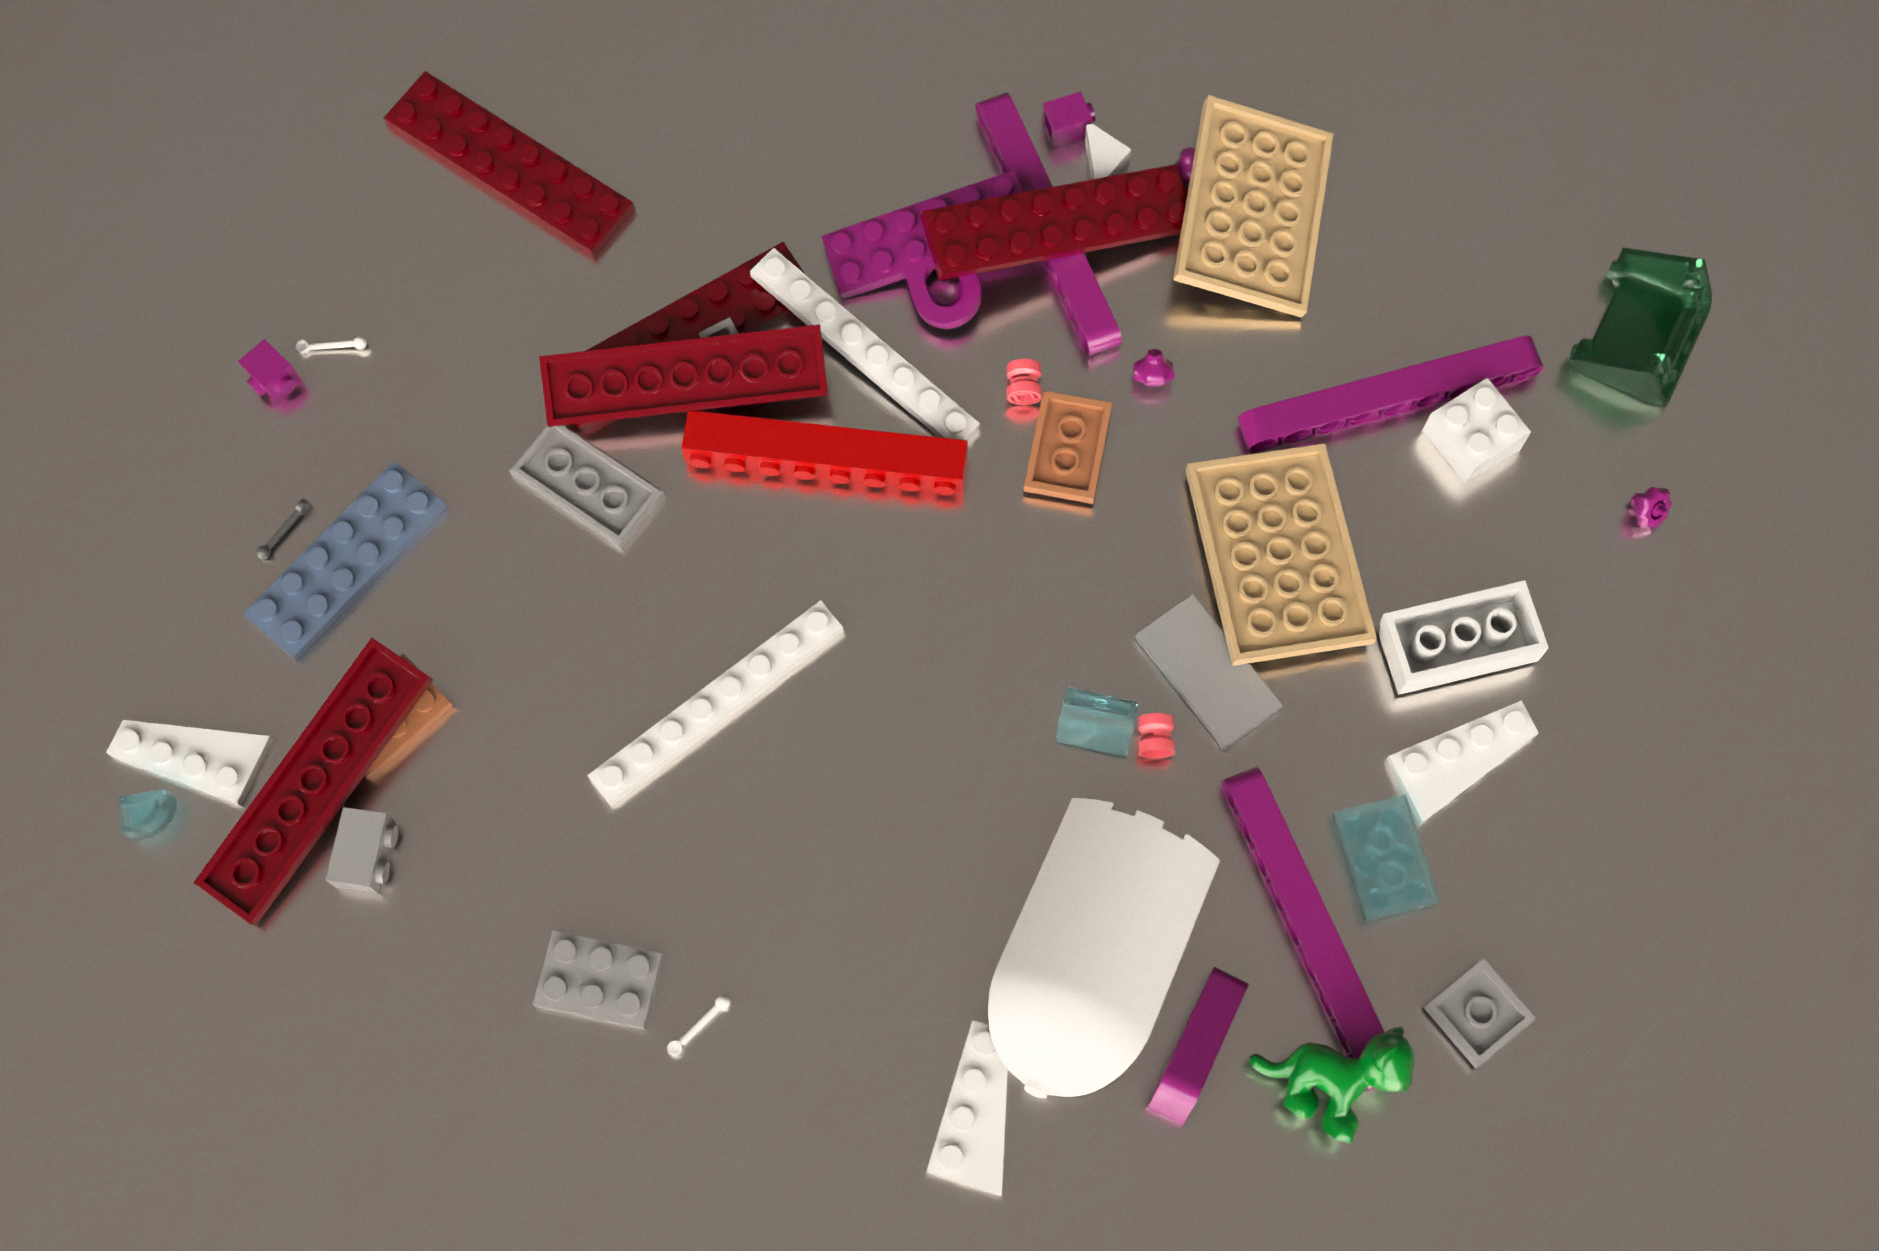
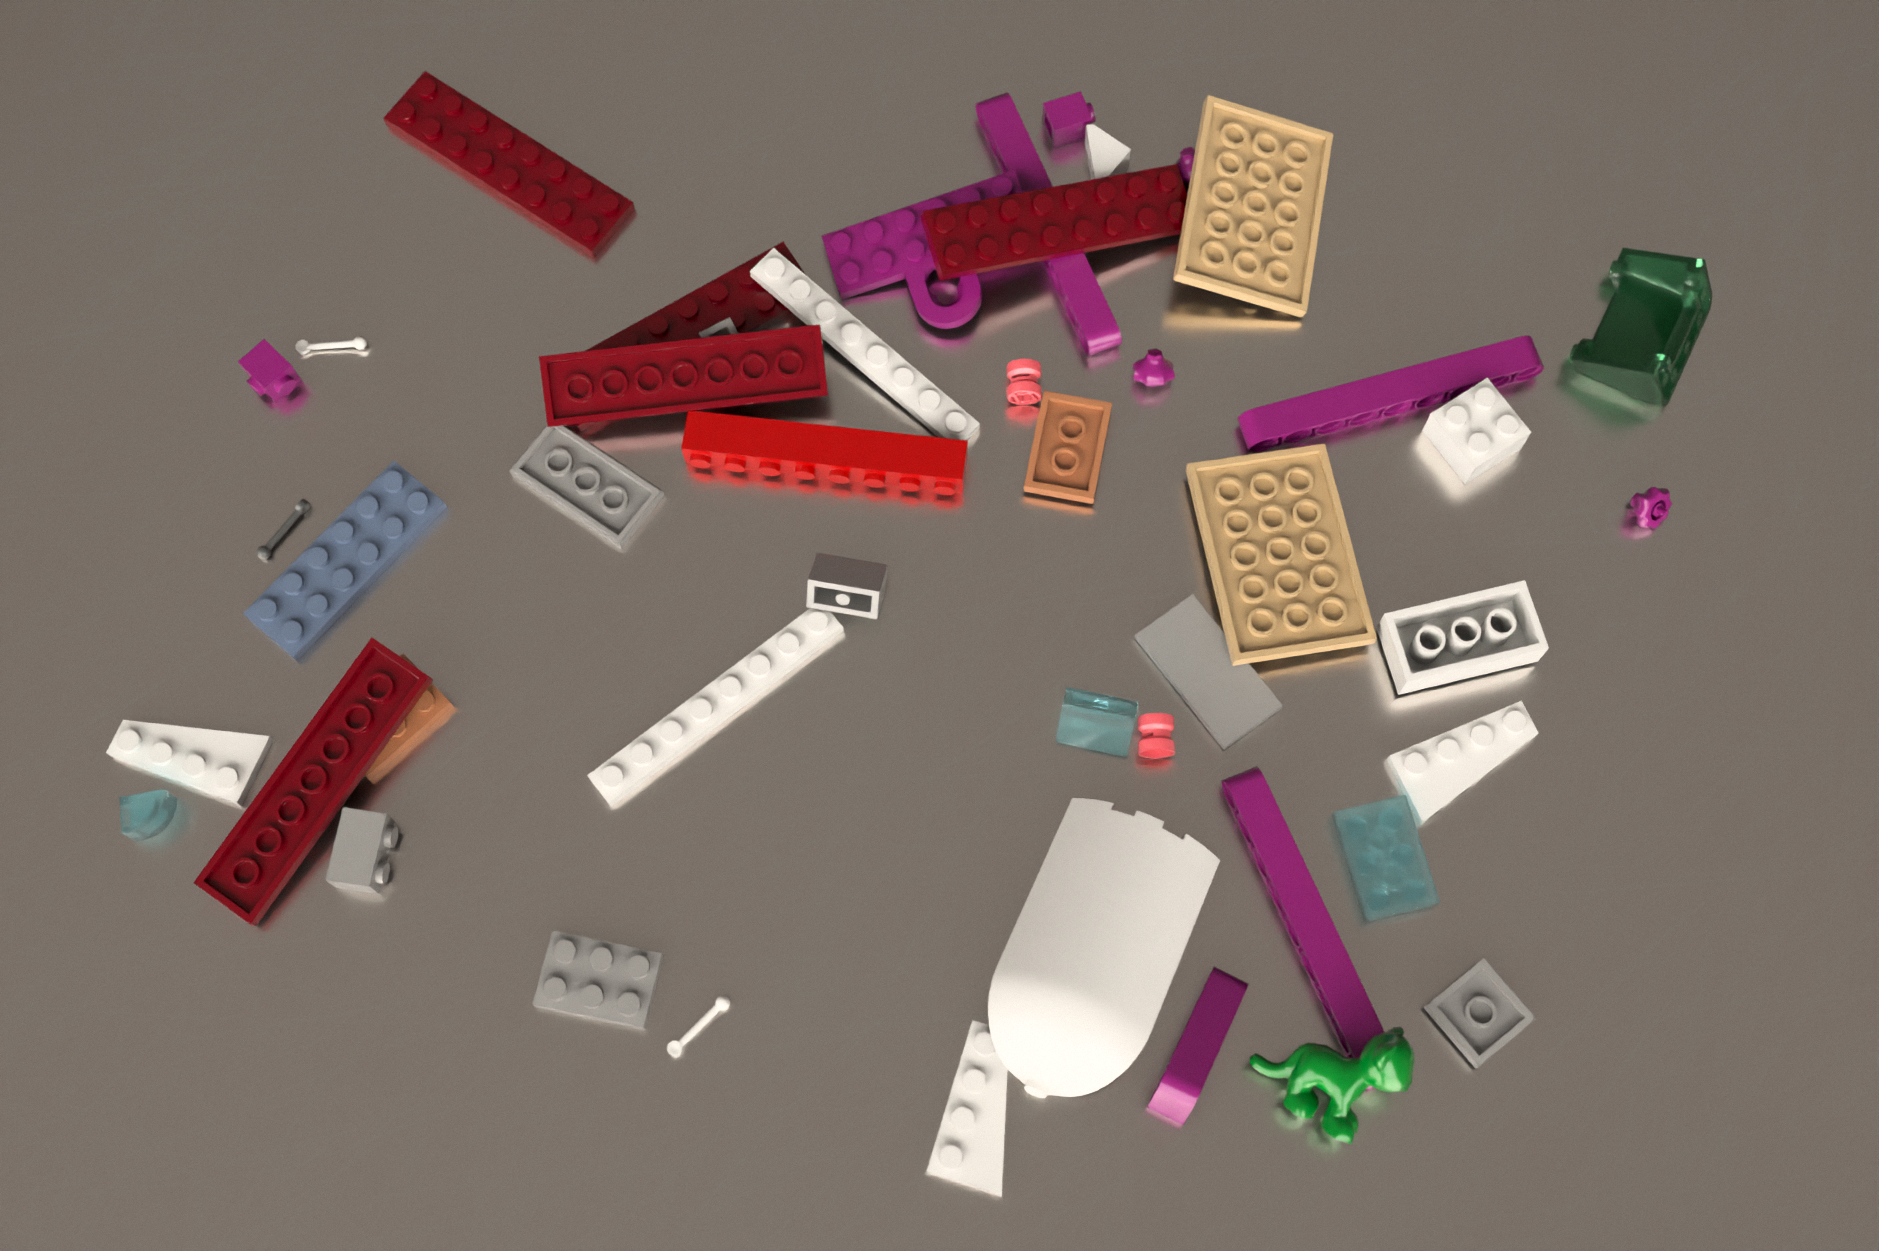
none -> light grey brick [806,553,888,619]

